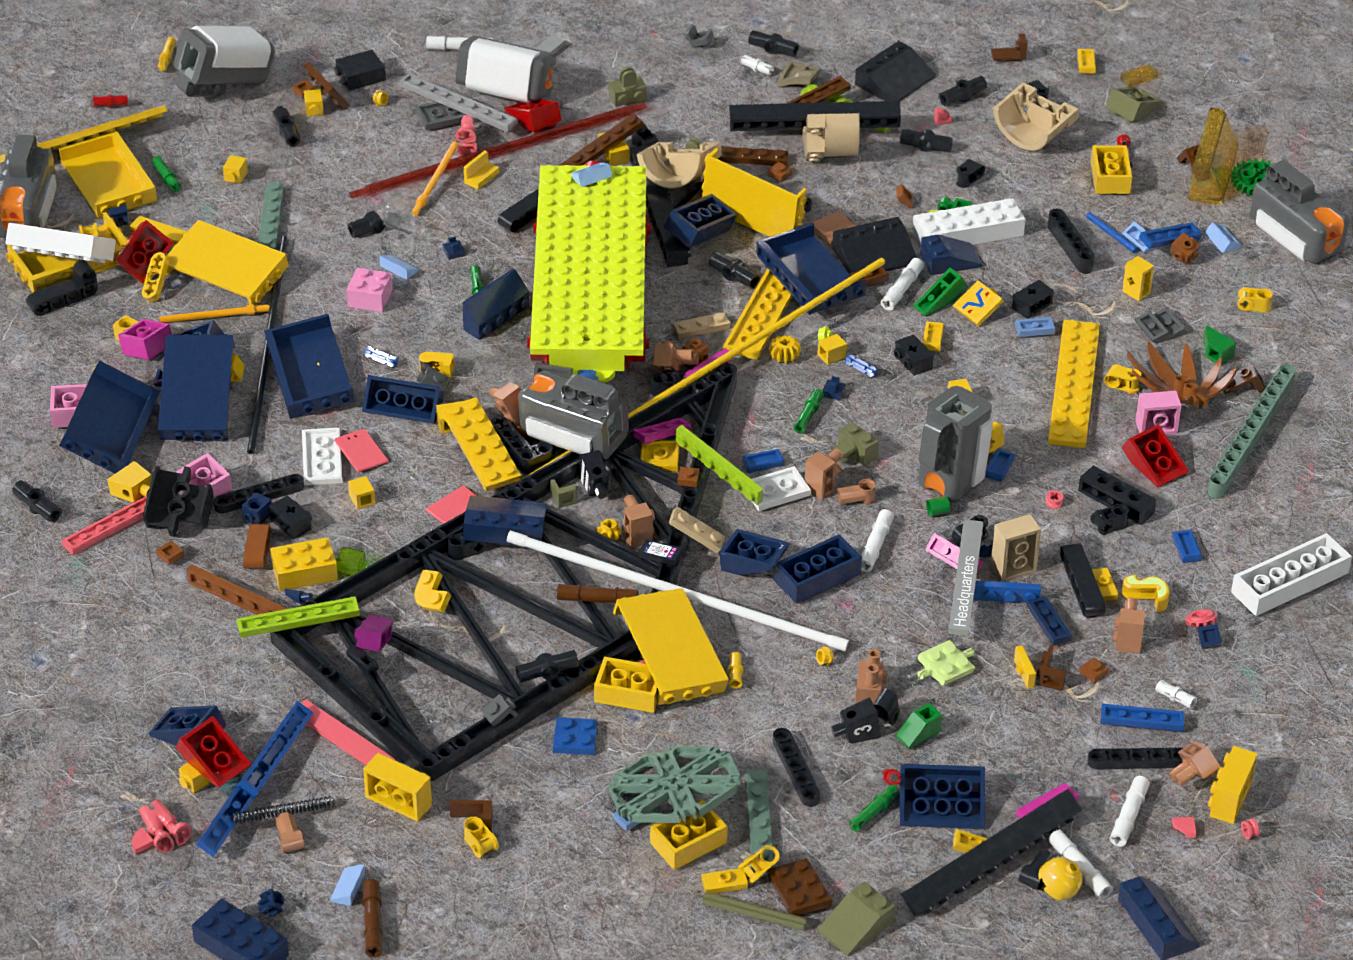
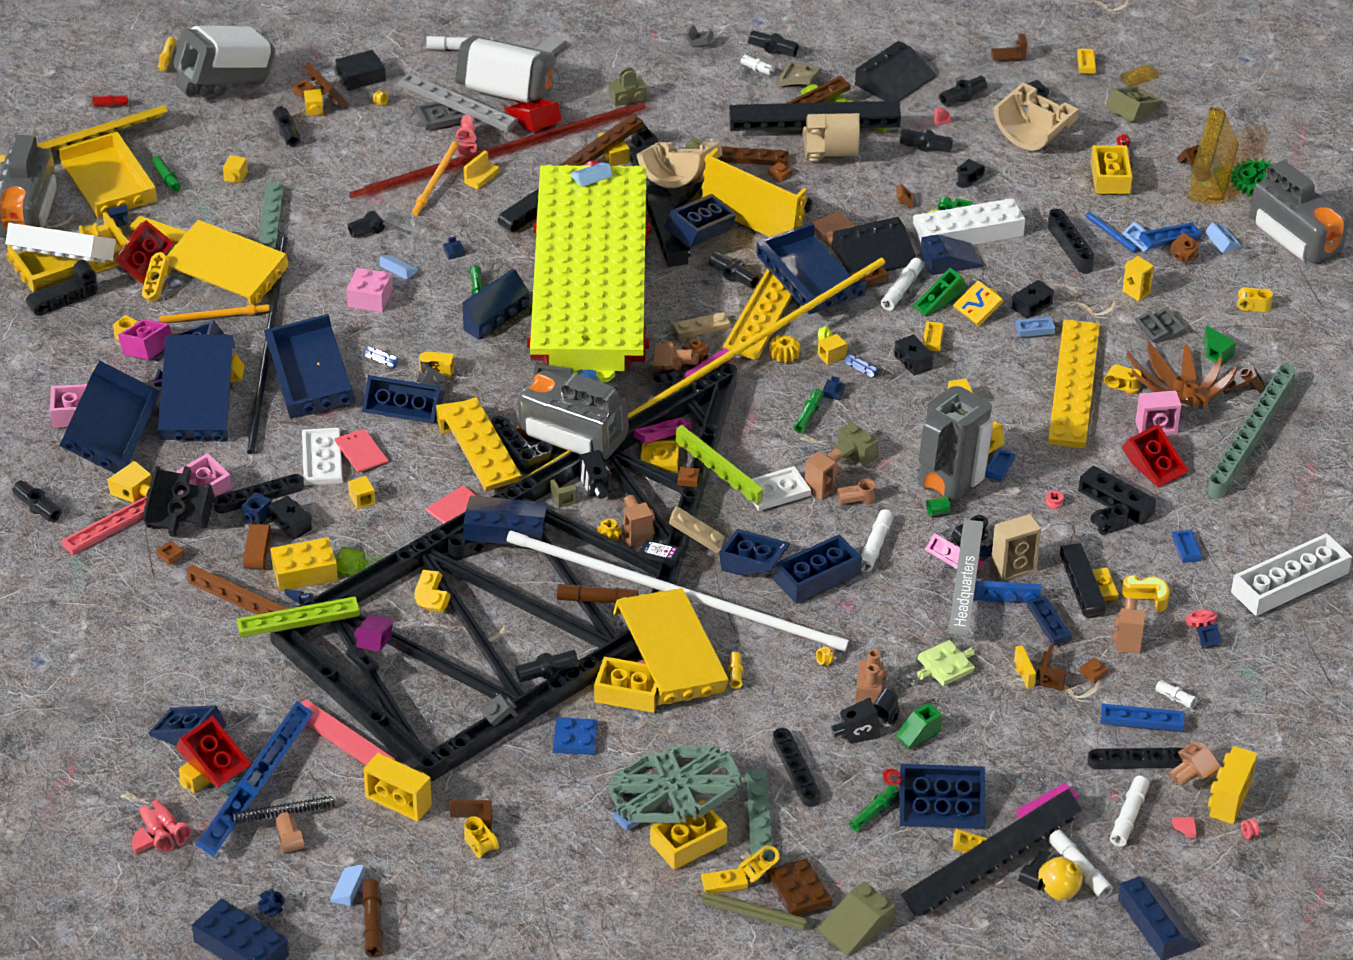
nougat brick [489,382,521,428] -> none
blue tile [742,449,784,473] -> none

